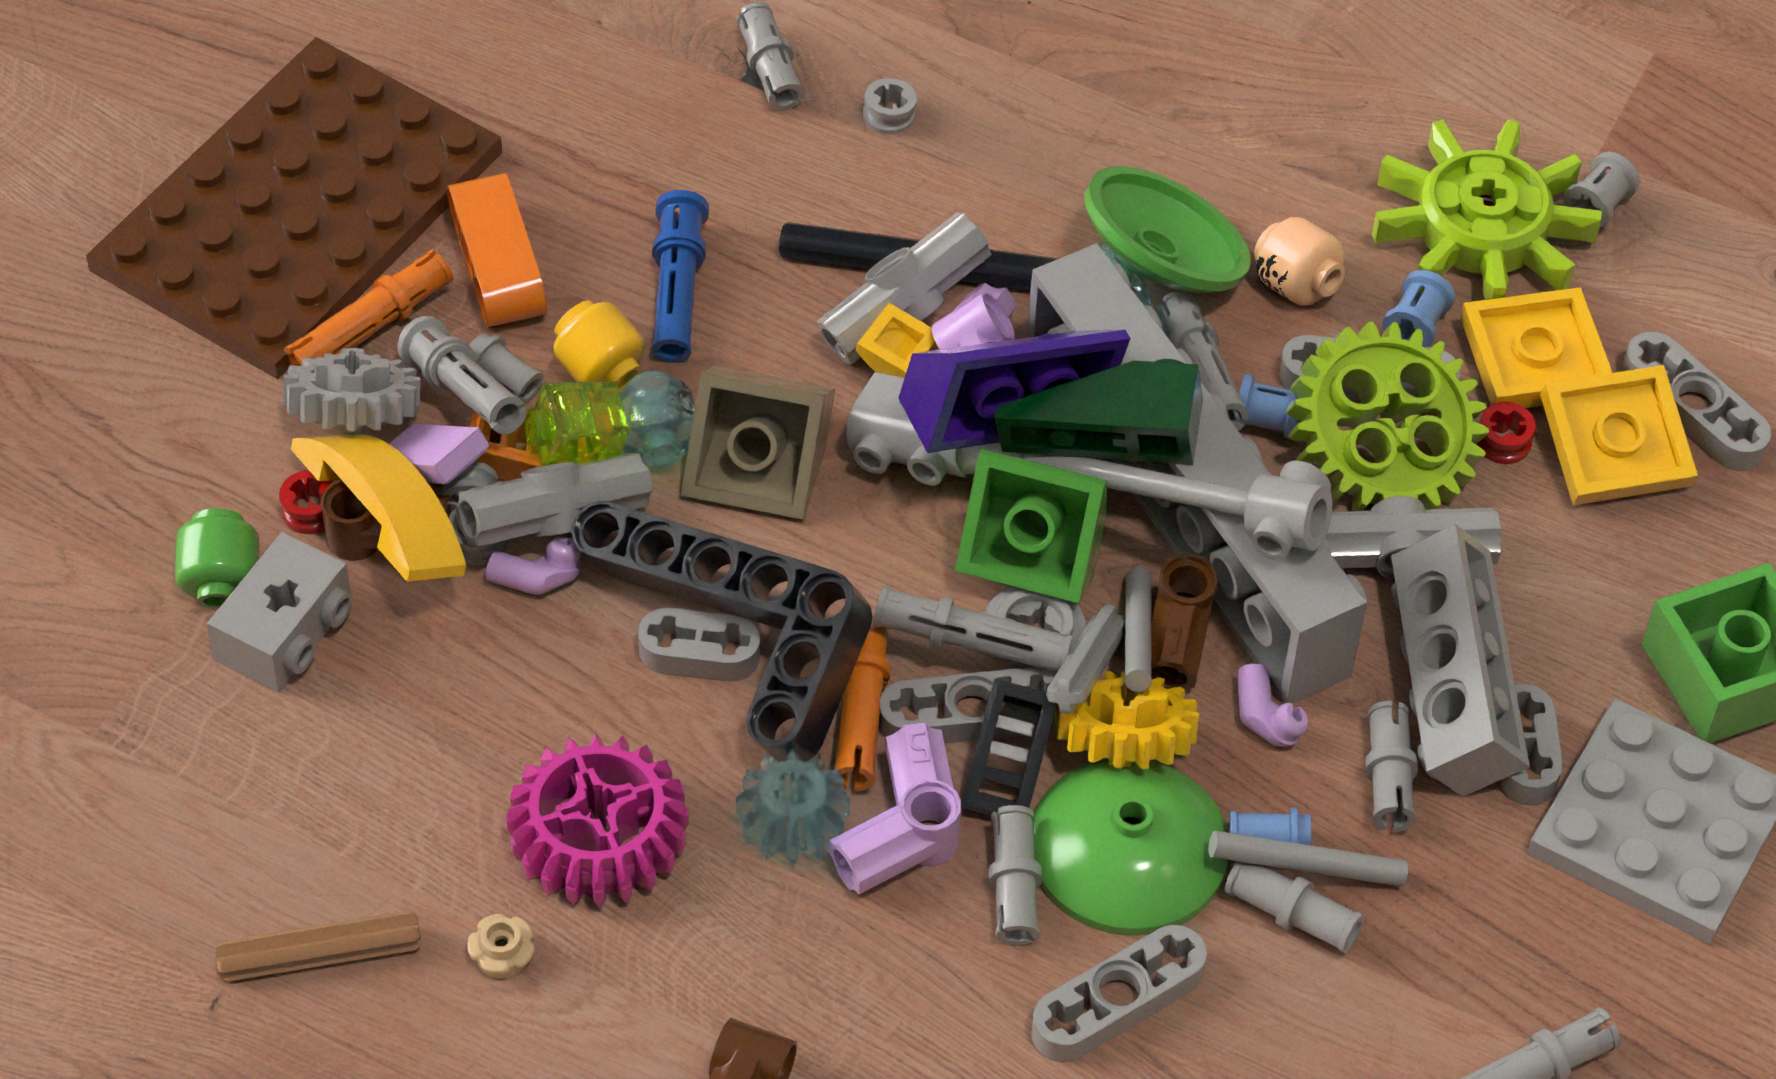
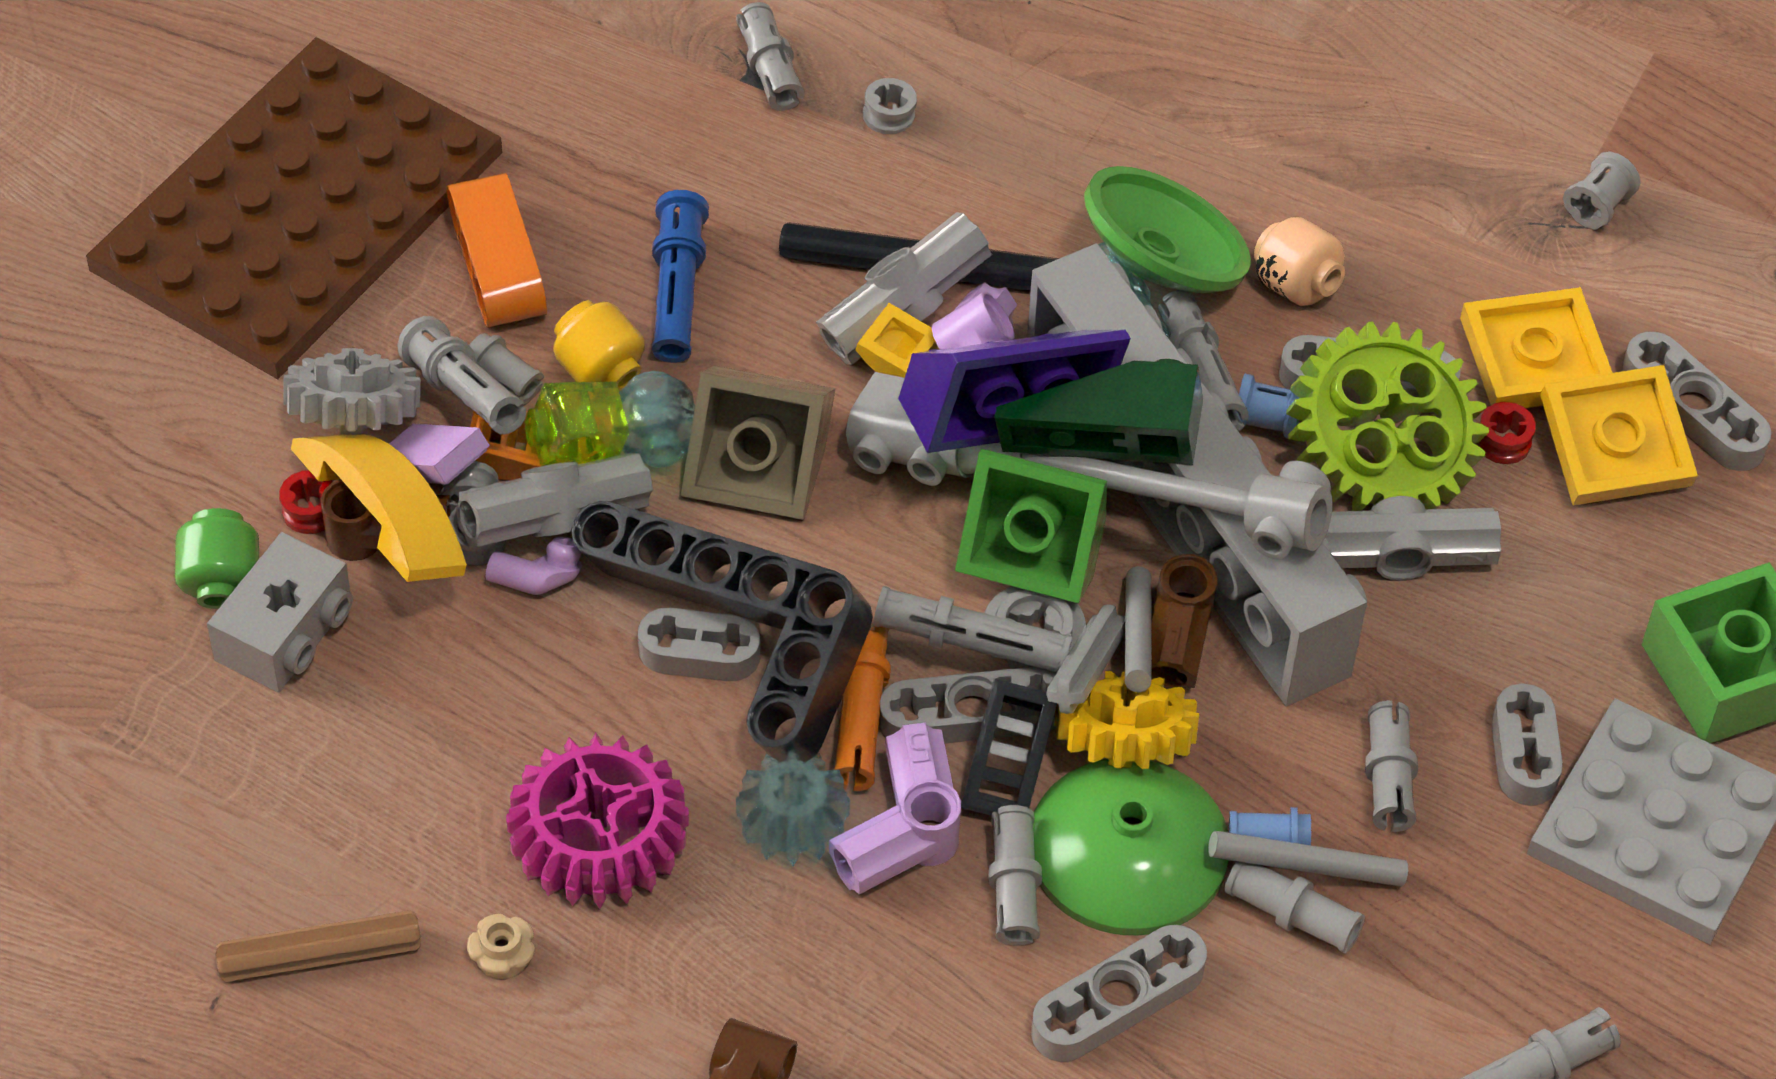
orange pin [284,249,453,366] -> none
lavender arm [1237,664,1308,747] -> none
lime gear [1372,119,1602,300] -> none
medium blue bush [1382,270,1456,347] -> none
light grey brick [1391,524,1530,797] -> none

